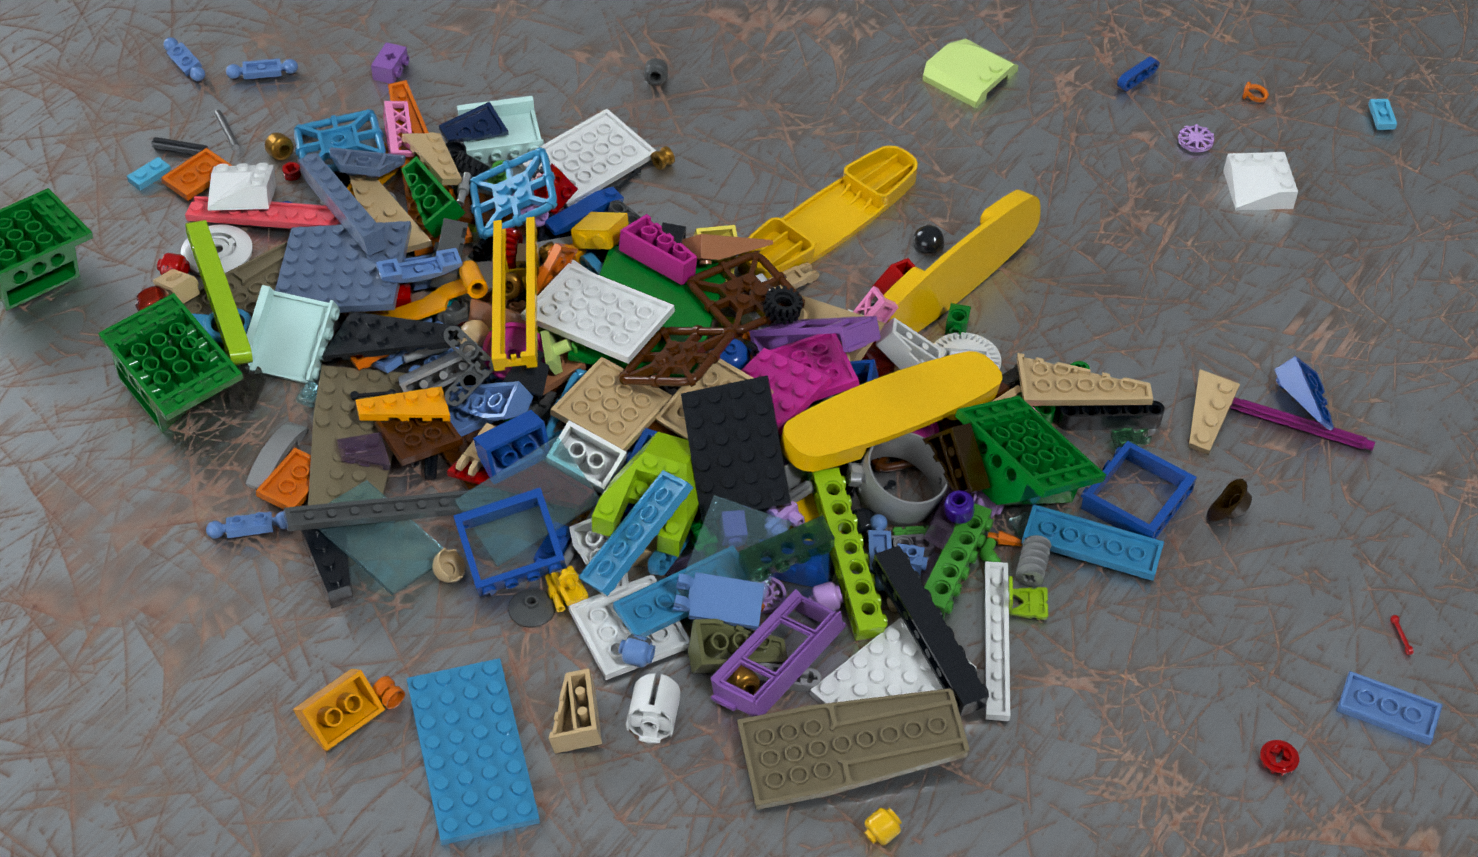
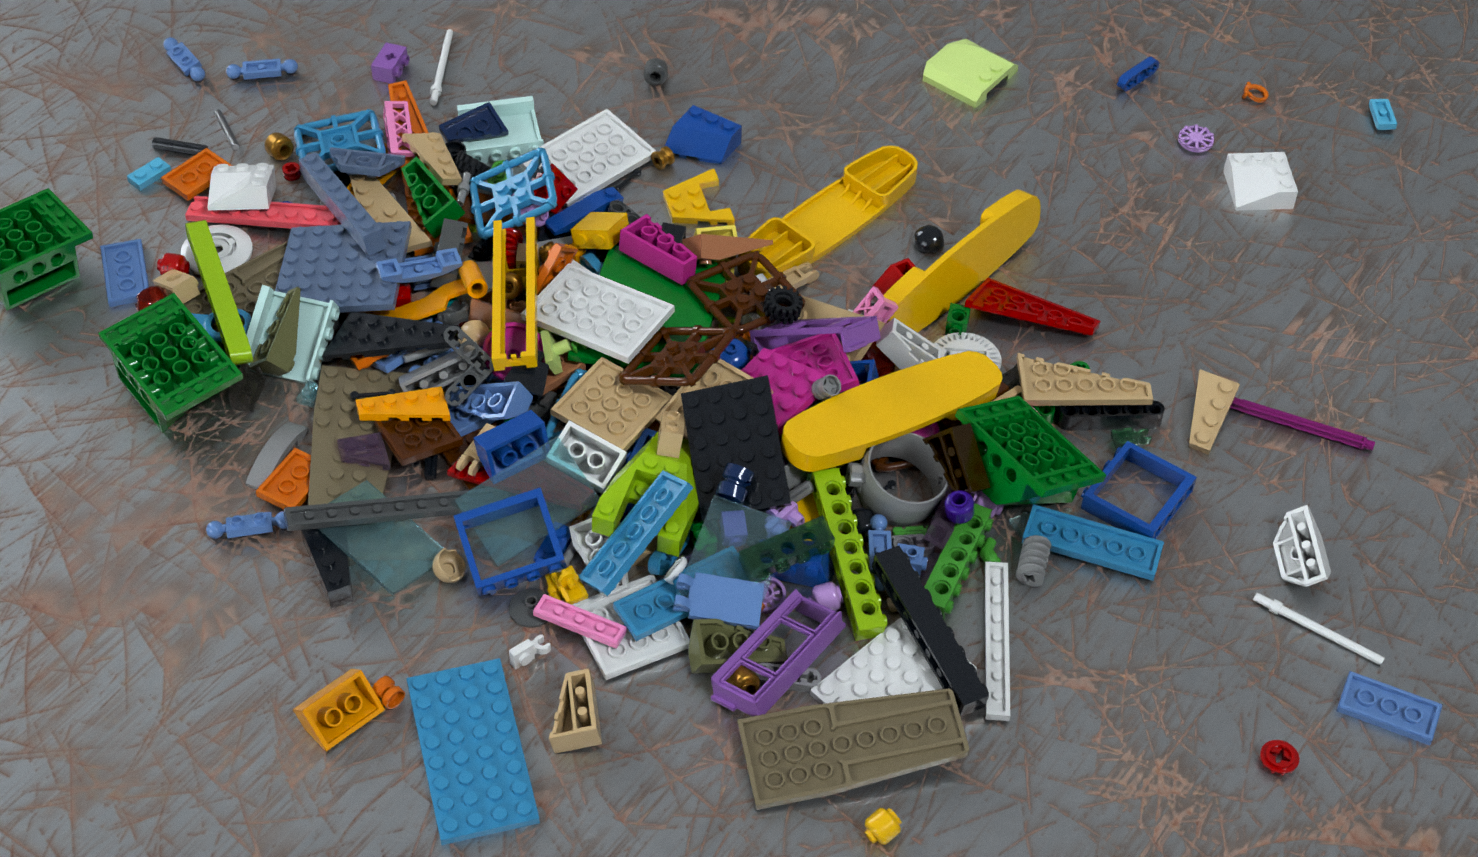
medium blue head [619,634,656,668] -> none
white cylinder [626,673,681,743] -> none
orange bar [987,530,1023,546] -> none
lime piece [1008,576,1048,620] -> none
dark brown piece [1207,479,1252,522] -> none
wedge [1274,356,1334,431] -> none
red hinge [1390,615,1414,655] -> none
none -> medium blue tile [100,239,151,307]
none -> olive wedge [249,287,301,376]
none -> white bar [430,29,453,106]
none -> white plate [509,634,551,670]
none -> bright pink tile [533,594,627,649]
none -> tan brick [657,410,684,458]
none -> yellow wing [663,169,735,226]
none -> white piece [663,556,687,584]
none -> blue wedge [665,105,742,165]
none -> dark blue wheel [716,463,754,504]
none -> light grey wheel [812,374,841,401]
none -> red wing [964,278,1101,335]
none -> white bar [1253,592,1385,666]
none -> white wedge [1273,505,1331,587]

